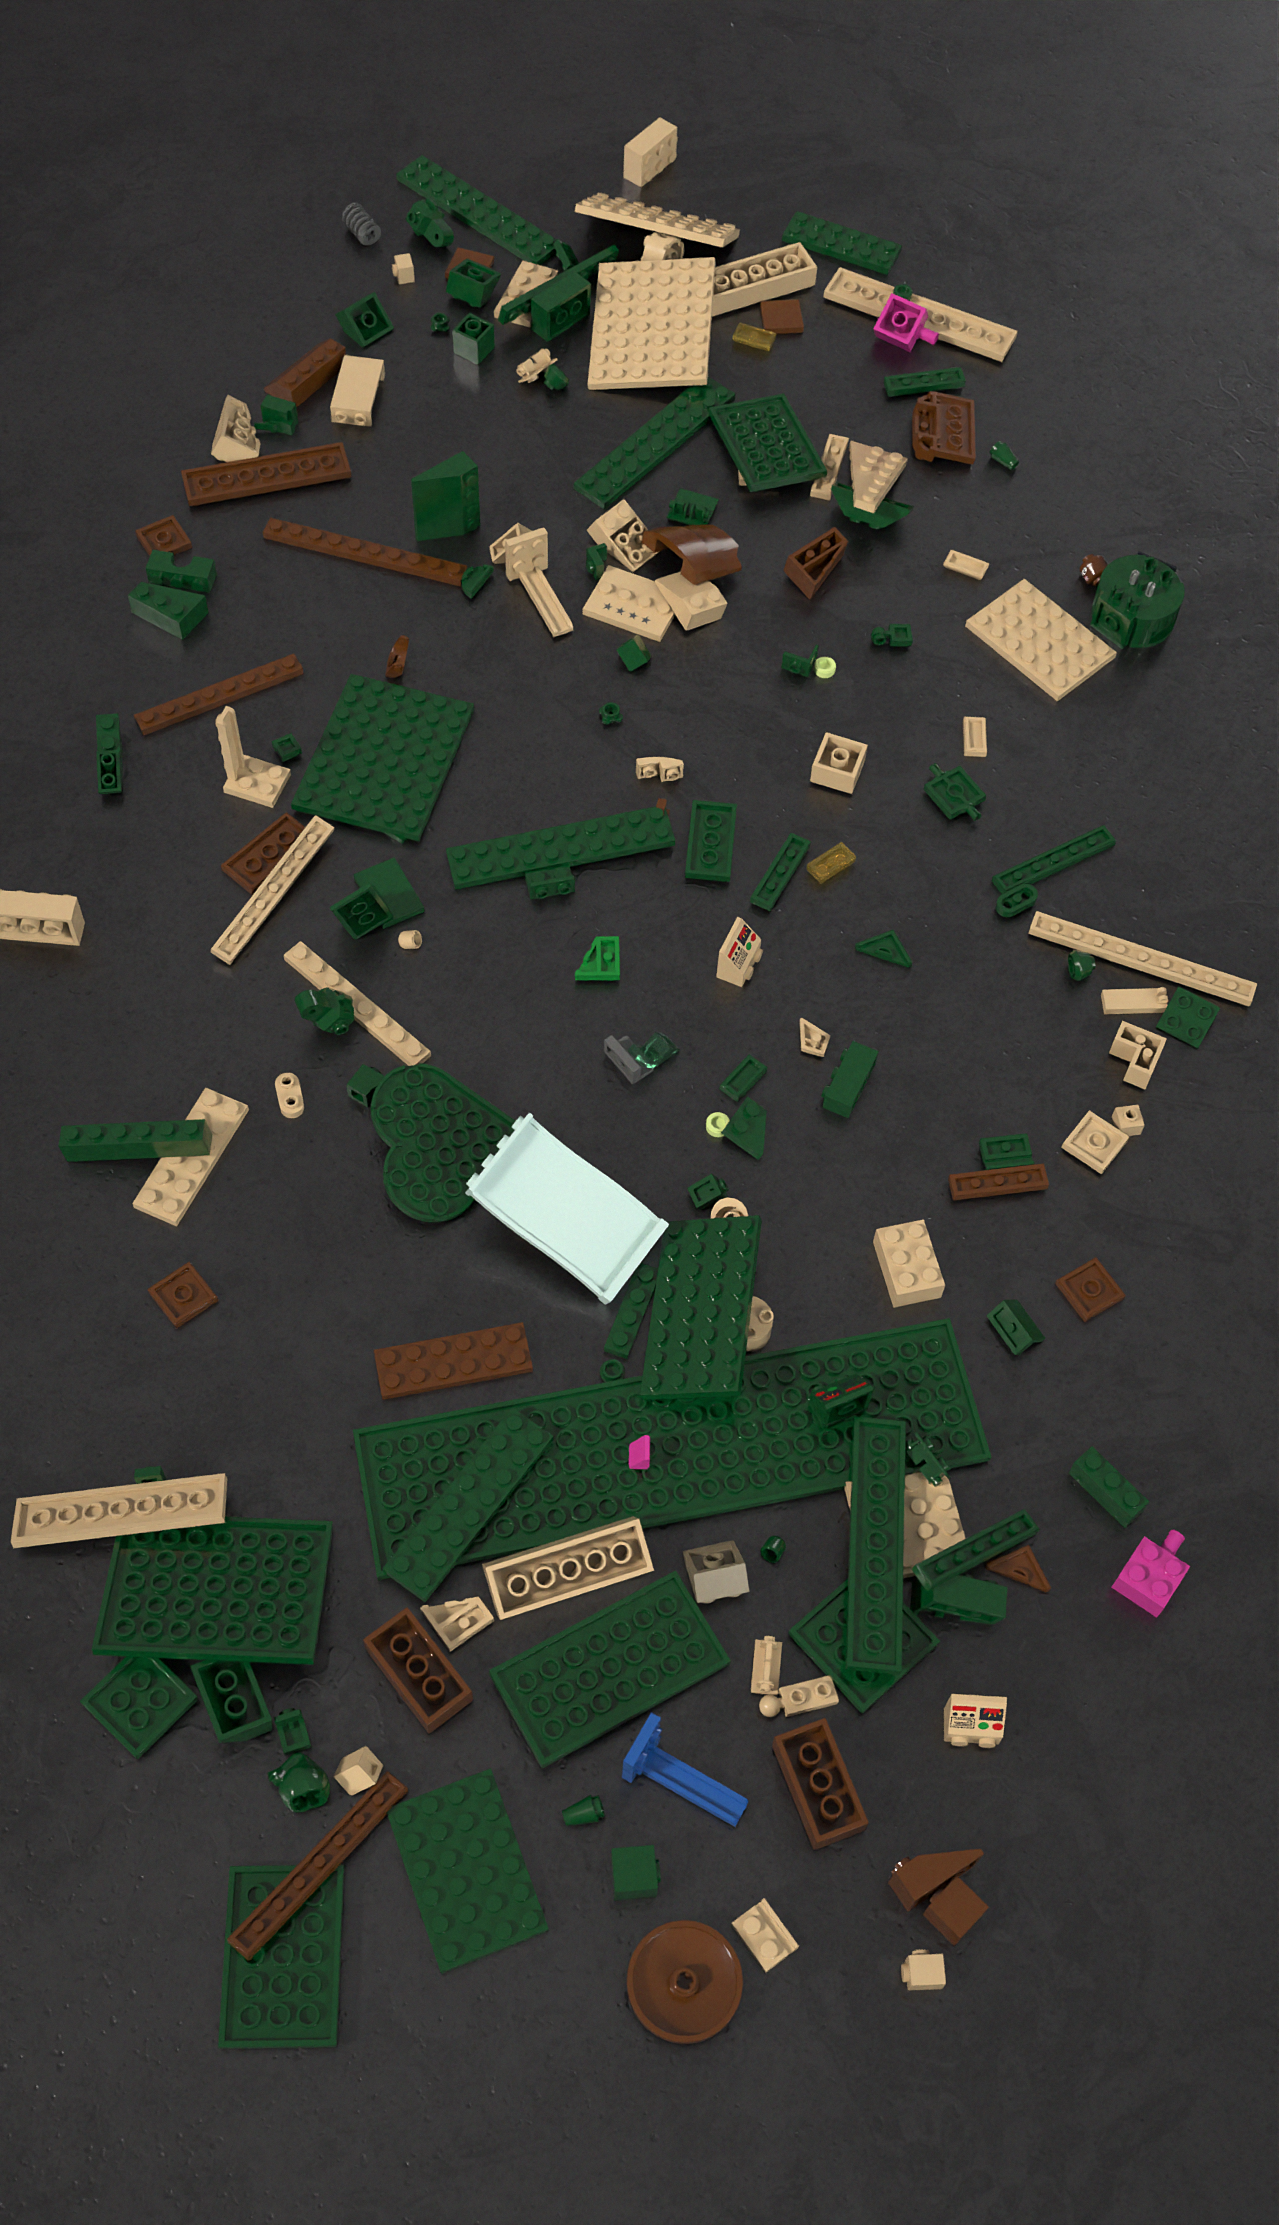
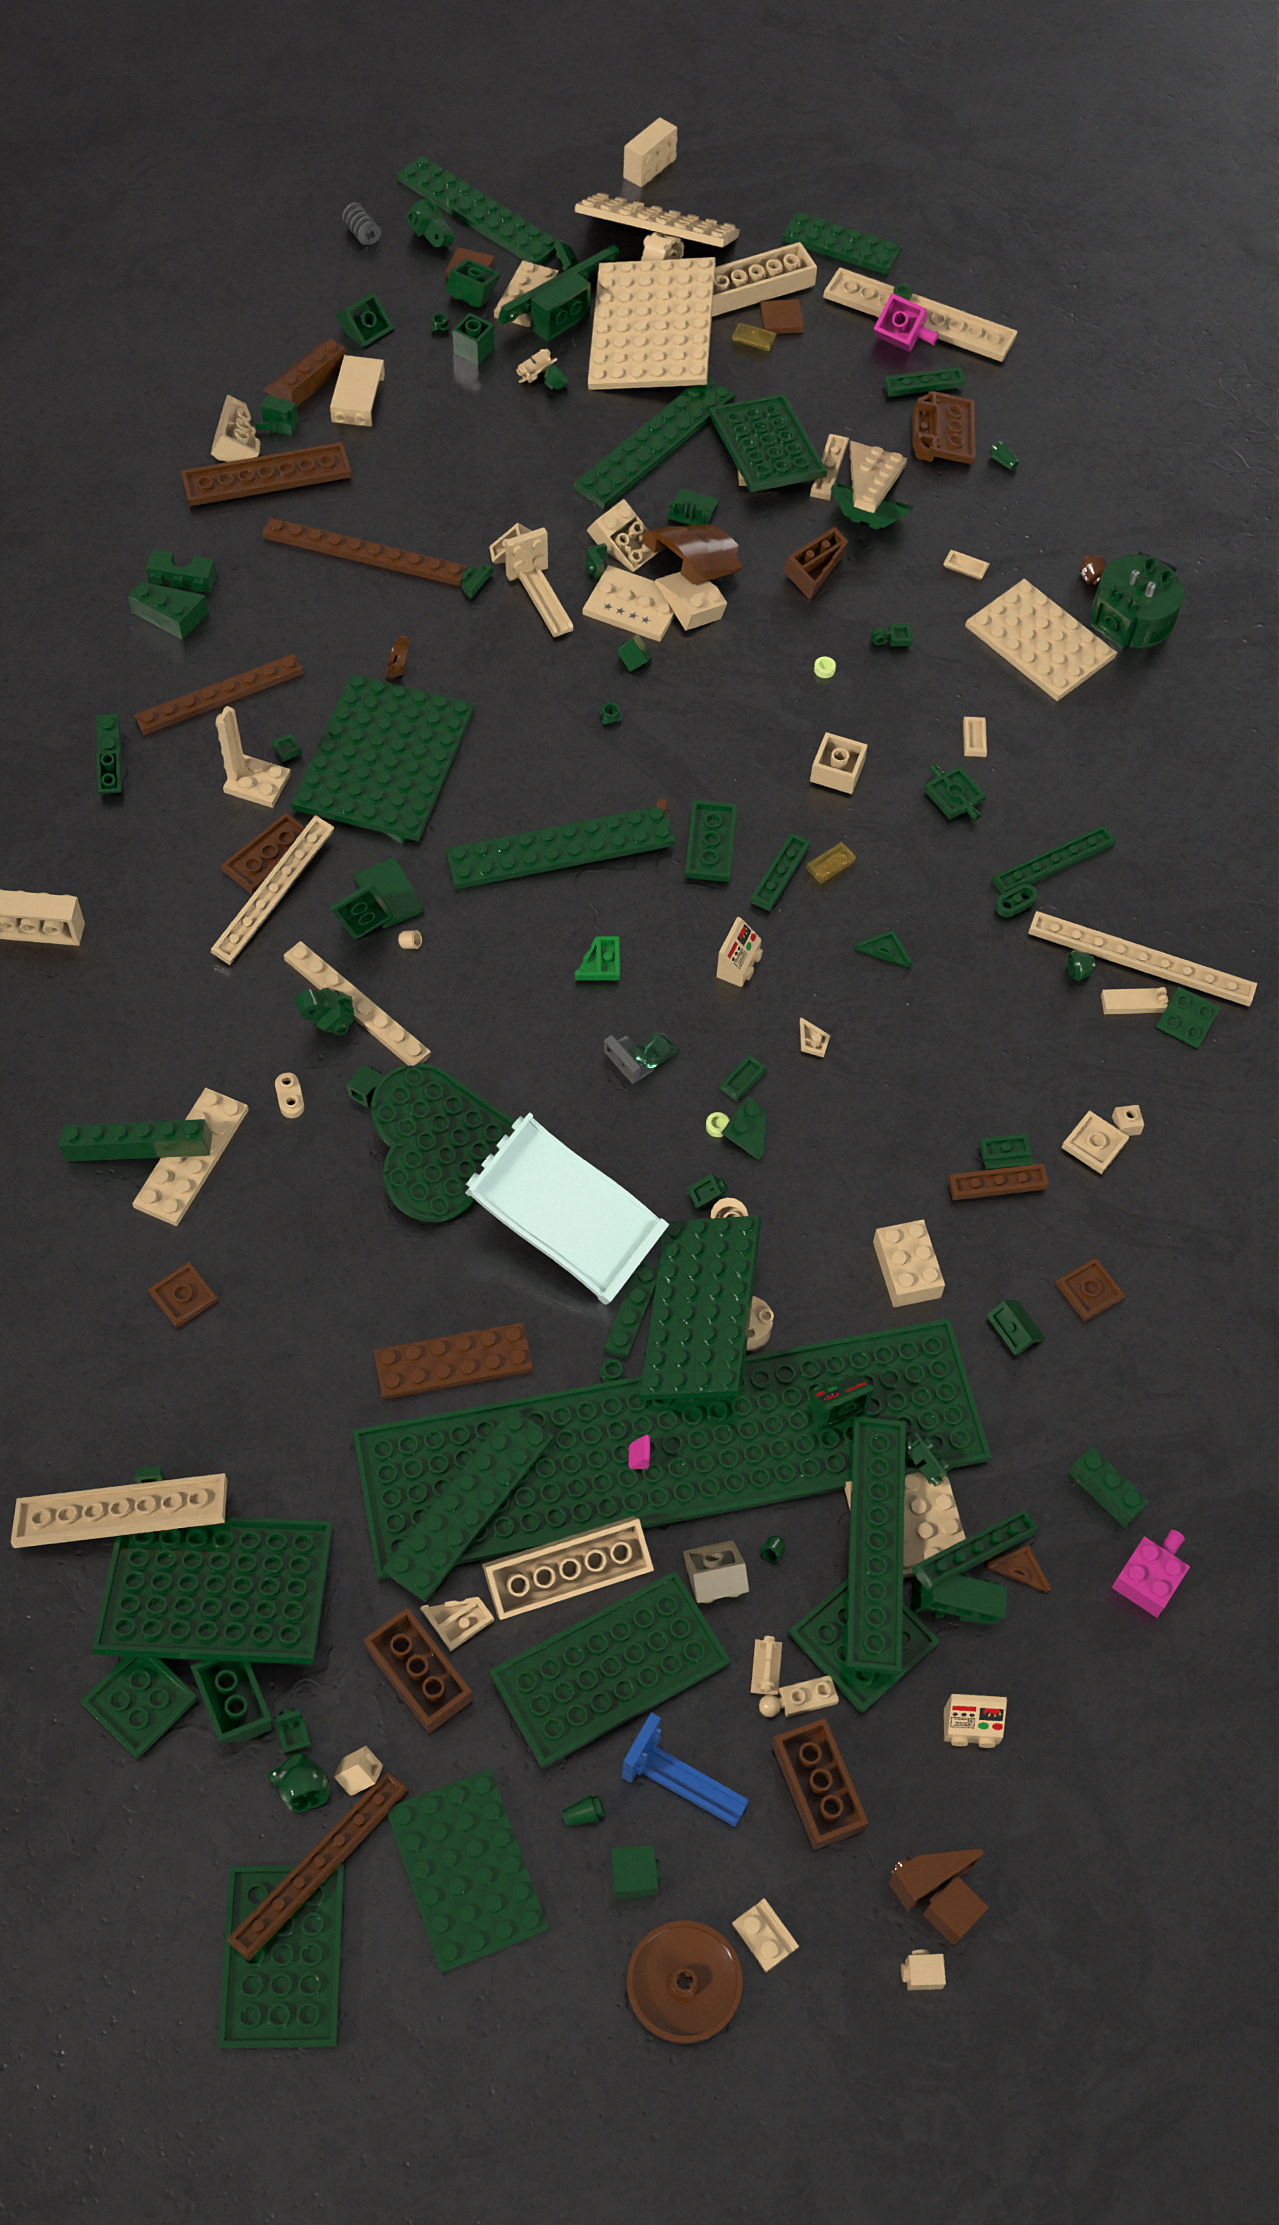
reddish brown tile [135,515,192,556] -> none
tan plate [392,253,414,284] -> none
dark green slope [411,451,480,541] -> none
dark green bracket [525,865,575,899] -> none
tan slope [636,757,684,782] -> none
dark green bracket [781,645,819,677] -> none
dark green brick [821,1041,879,1118] -> none
tan brick [1109,1021,1167,1089] -> none

